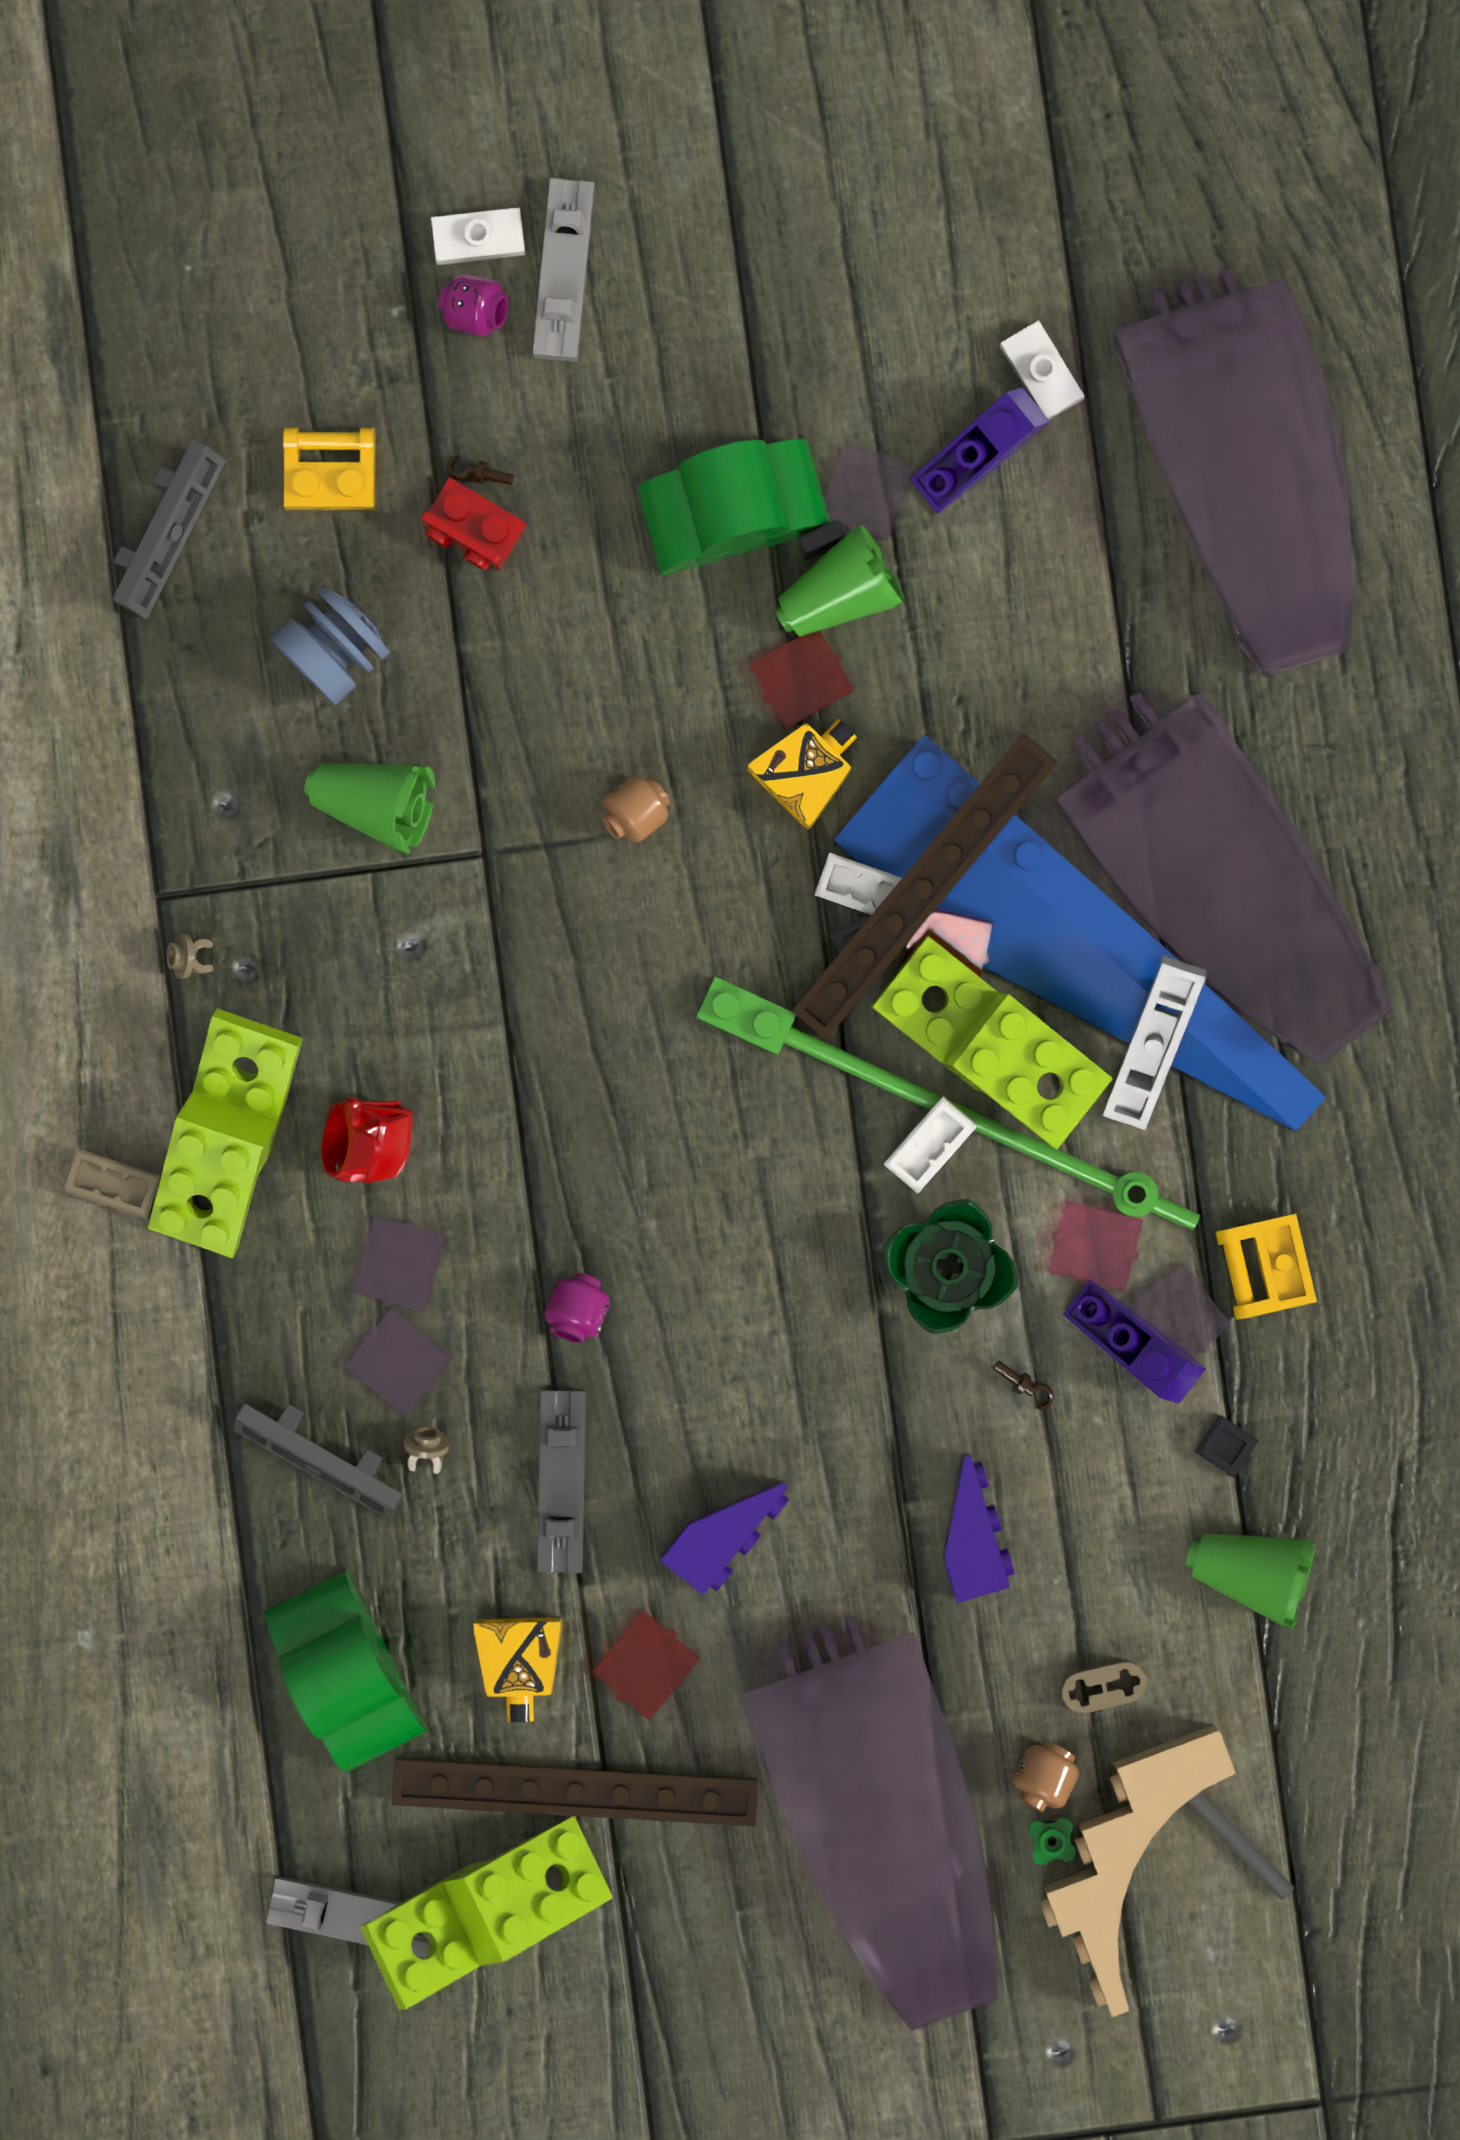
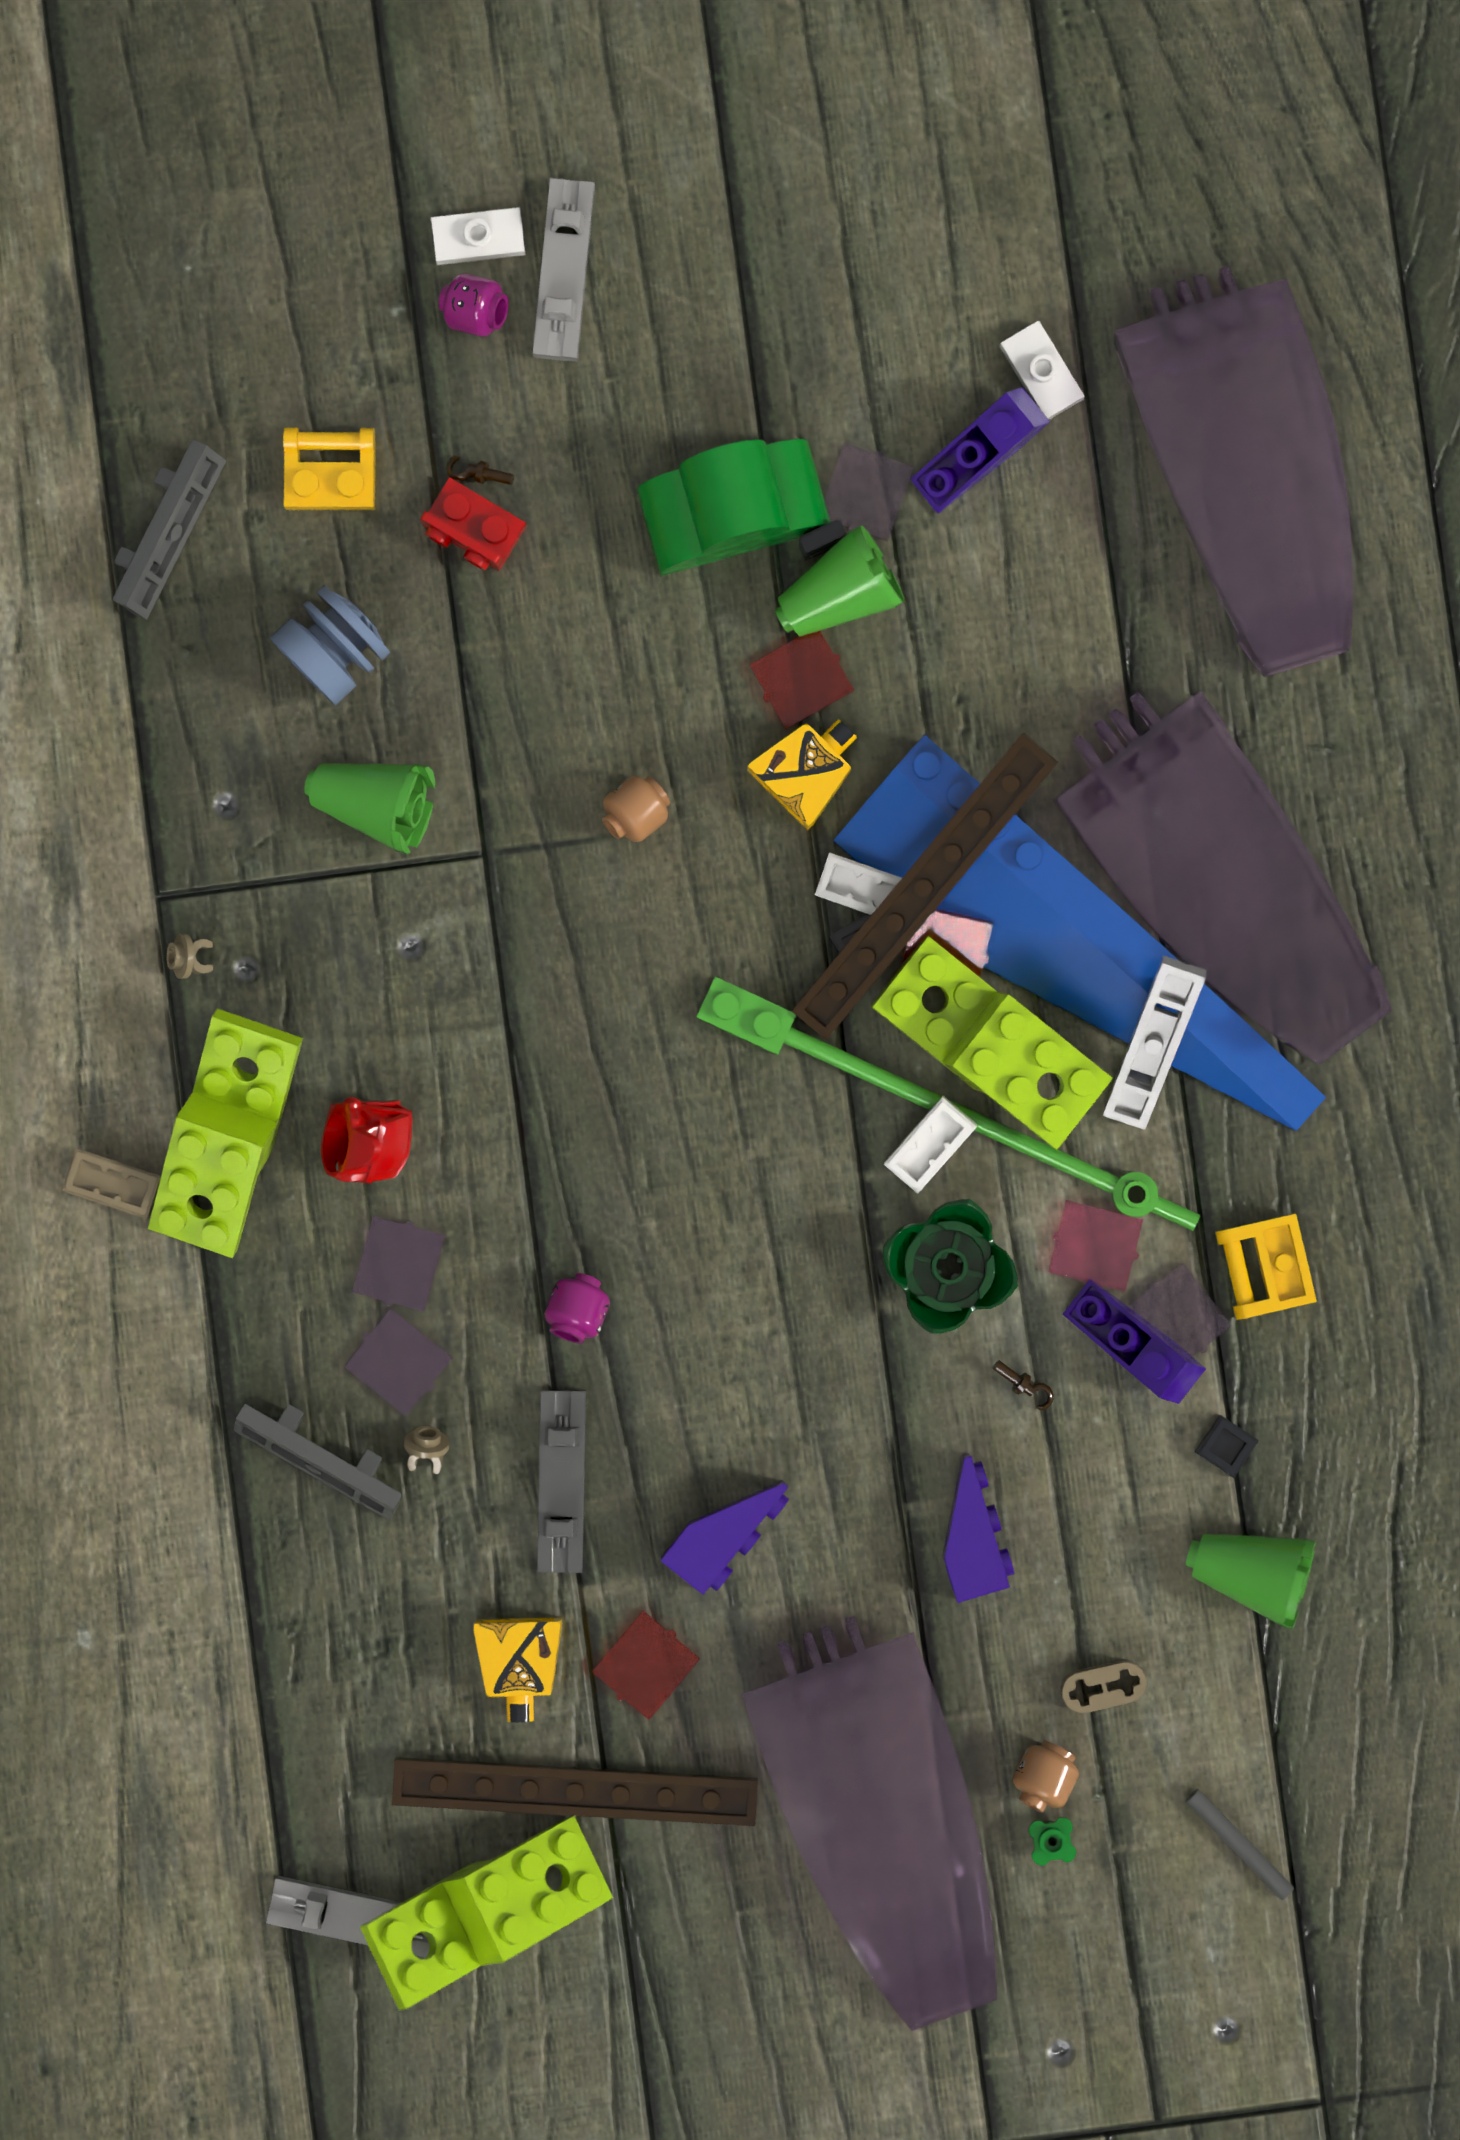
green brick [264,1569,428,1773] -> none
tan arch [1039,1725,1236,2017] -> none

